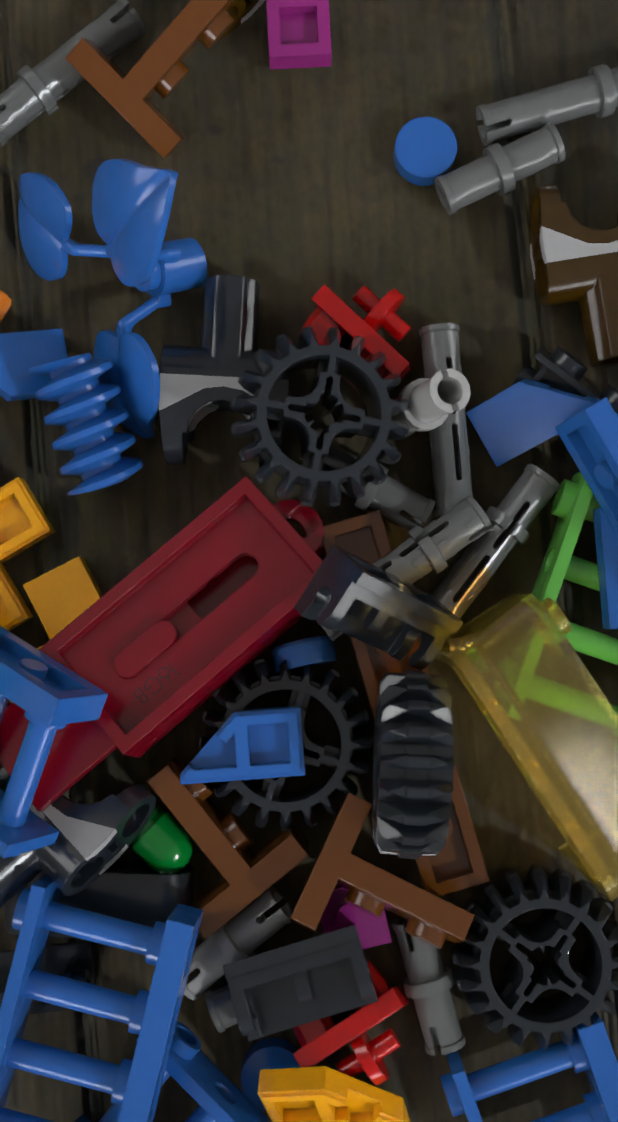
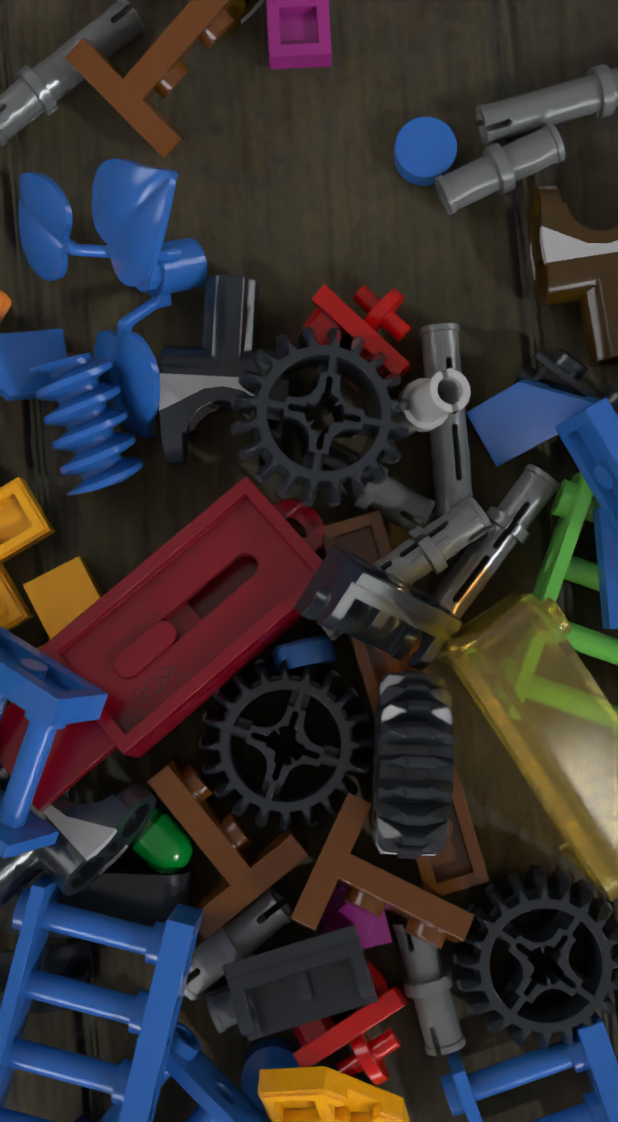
blue tile [180,706,305,785] -> none

